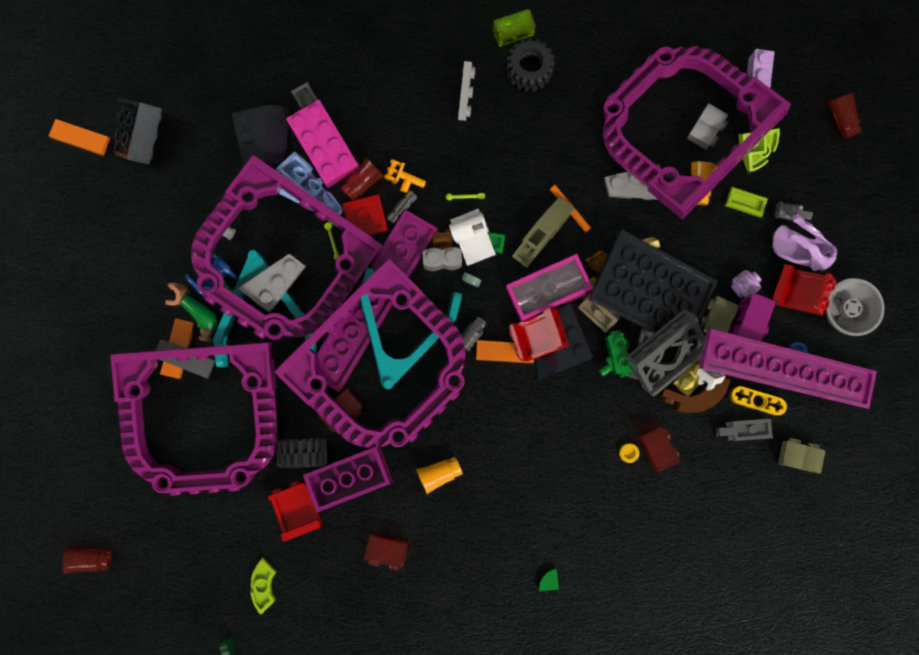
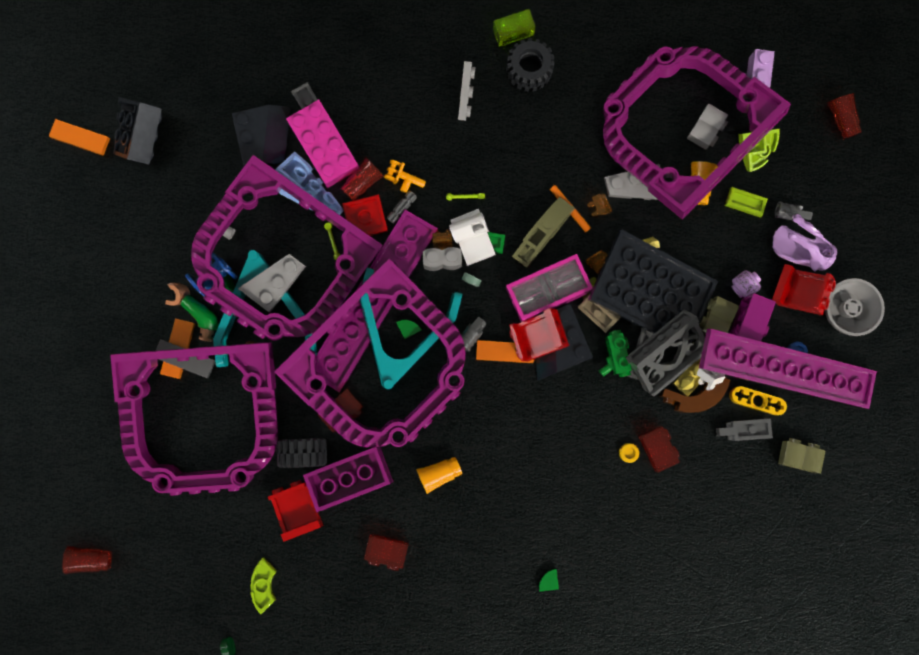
none -> green tile [396,320,422,340]
none -> clear orange tile [587,194,612,216]

